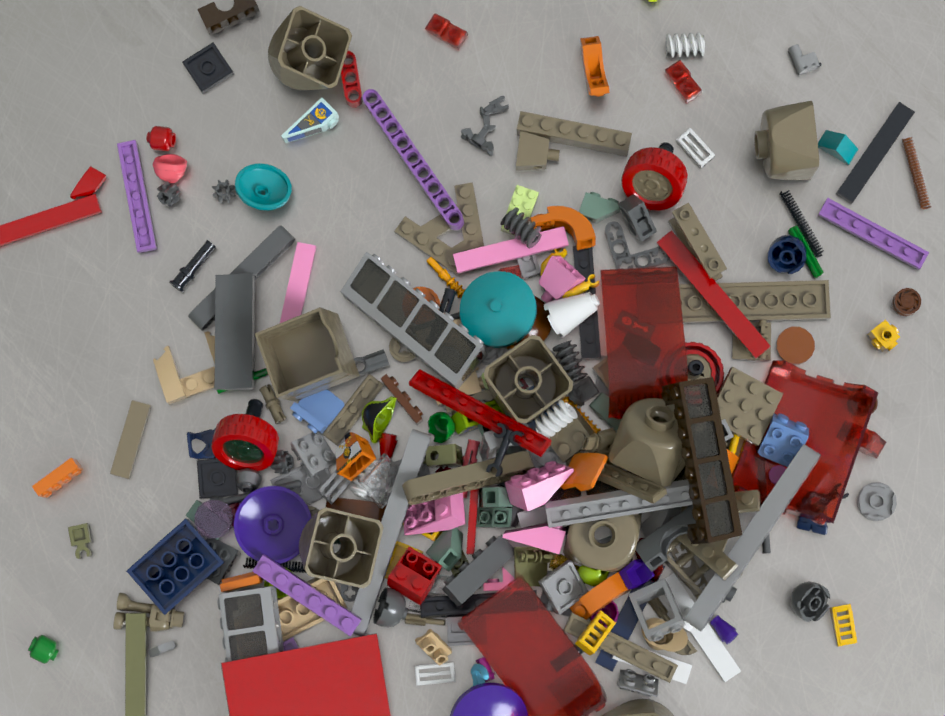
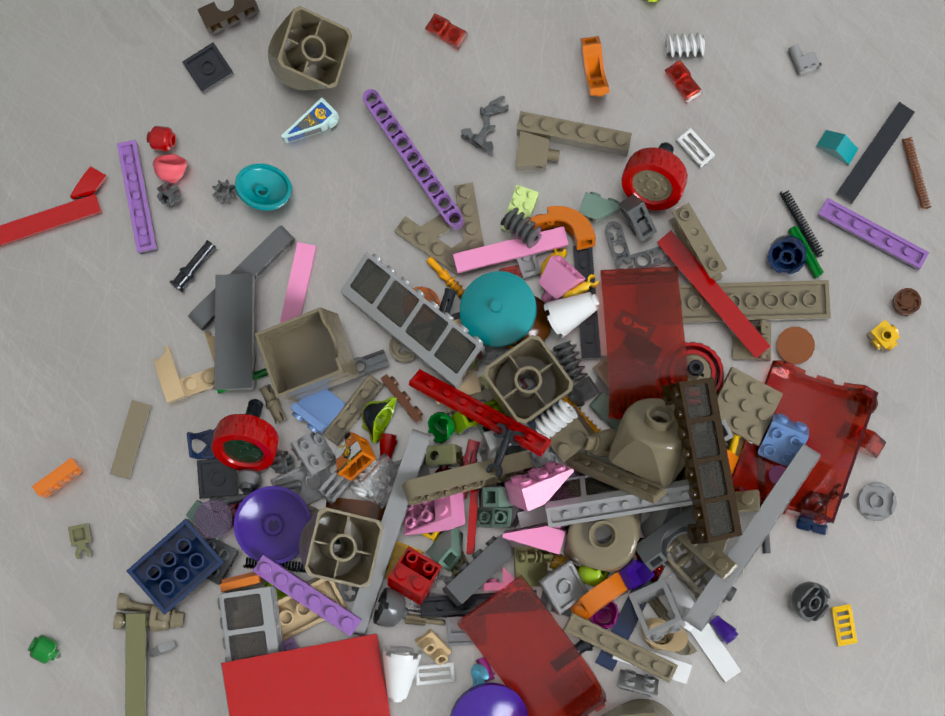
red beam [341,51,363,108] -> none
orange slope [560,453,608,491] -> none
yellow slope [575,610,616,655] -> none
dark tan piece [754,101,819,180] -> none
none -> white cone [382,646,422,702]

